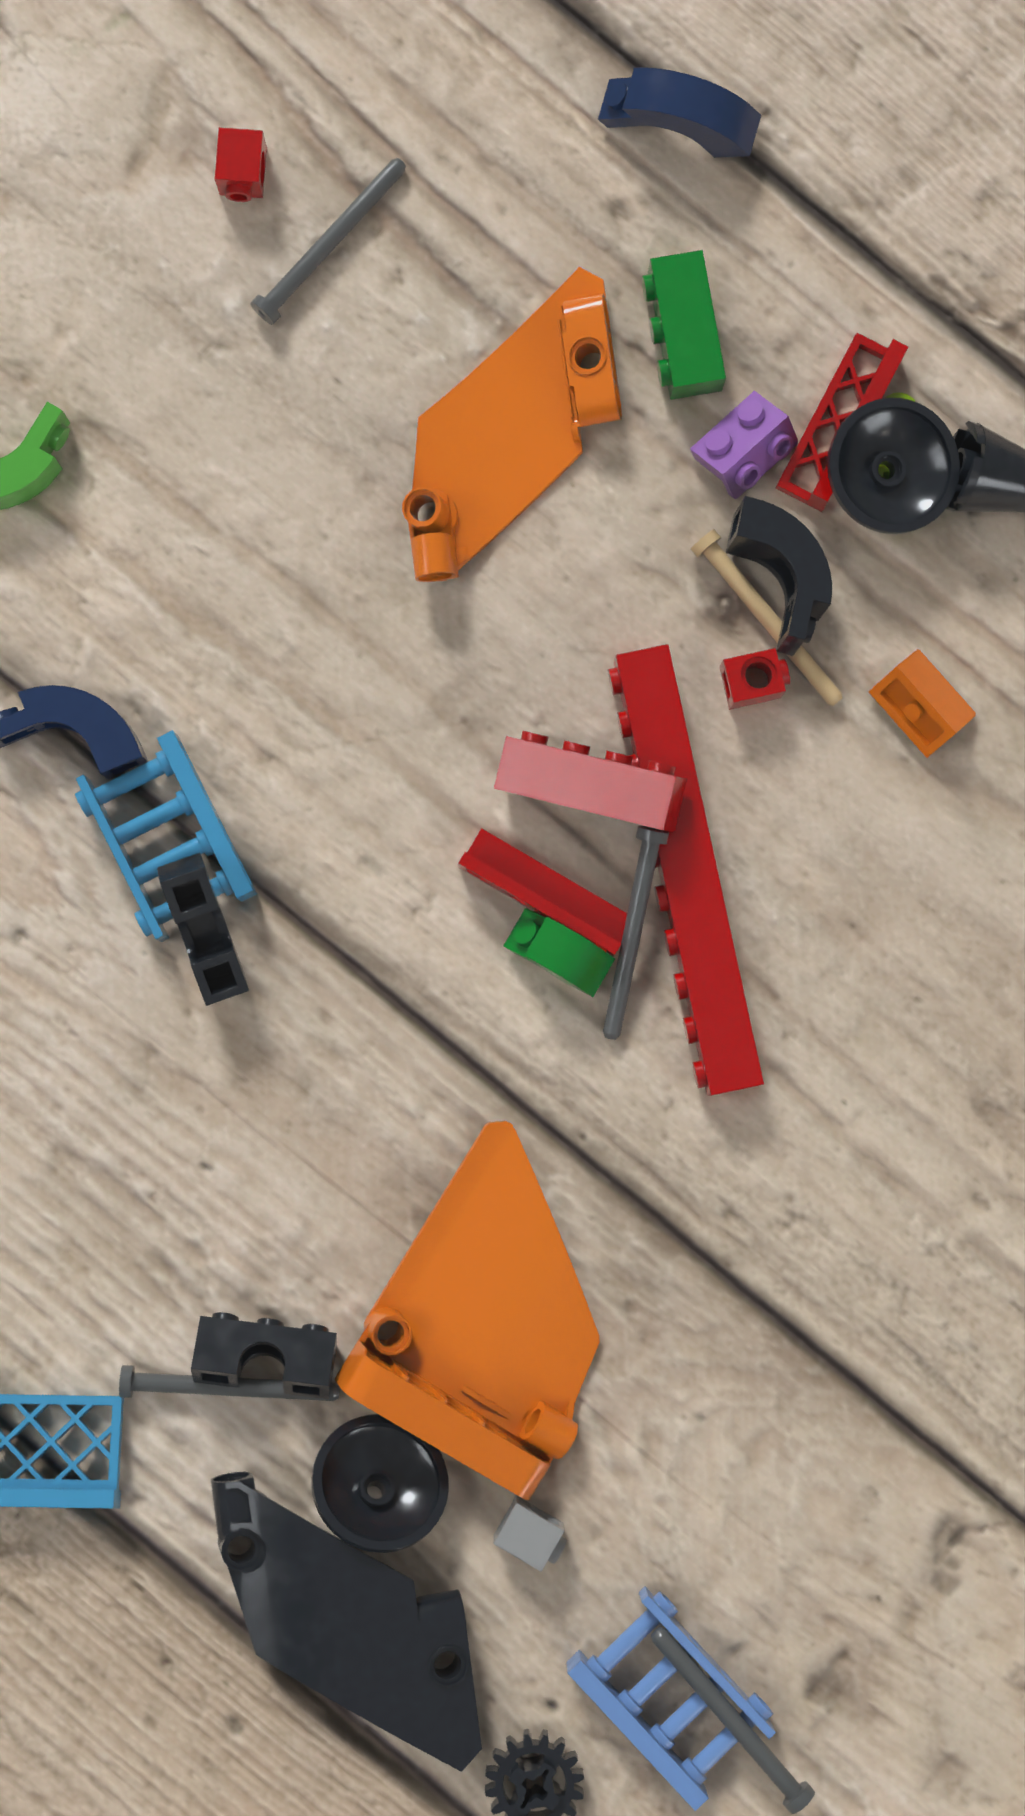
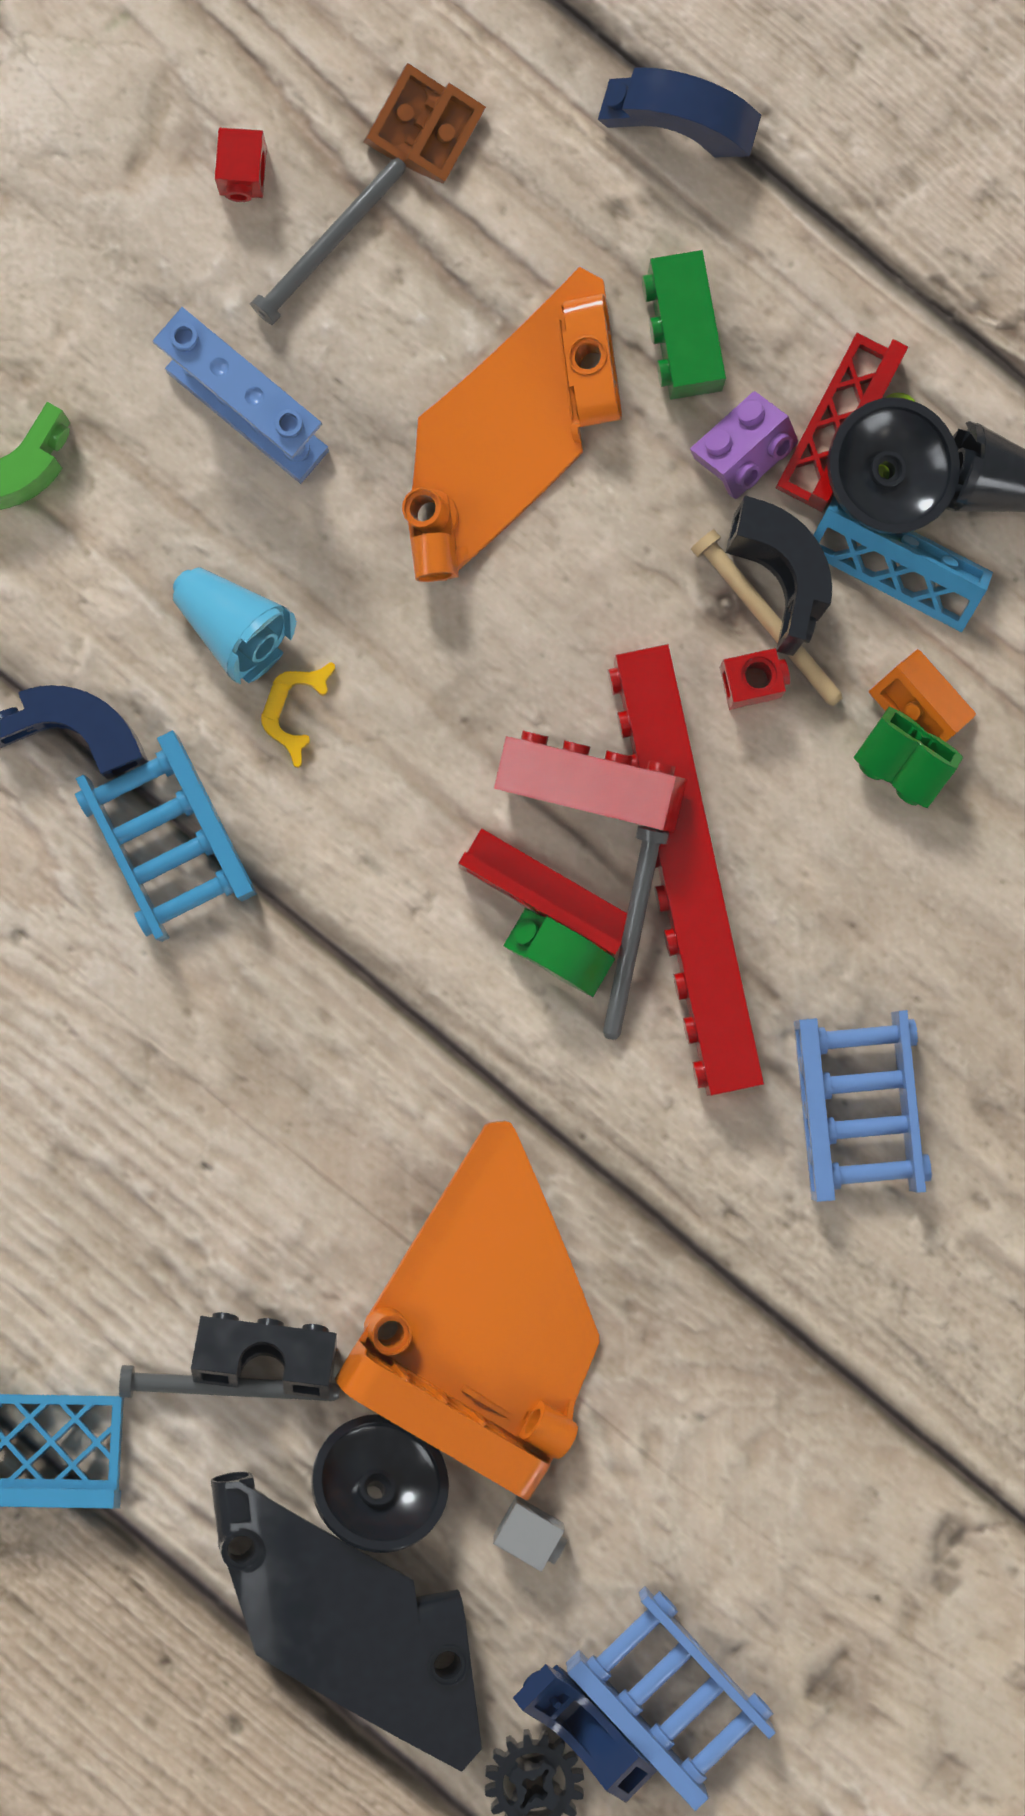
black arch [157,853,249,1006] -> none
dark grey bar [651,1627,815,1814] -> none
none -> medium blue fence [153,307,329,484]
none -> medium azure cone [173,567,297,684]
none -> yellow helmet [261,662,335,768]
none -> dark orange slope [363,63,486,184]
none -> dark blue arch [513,1664,657,1803]
none -> medium blue fence [794,1010,932,1202]
none -> dark azure fence [813,496,993,633]
none -> green brick [853,707,963,808]

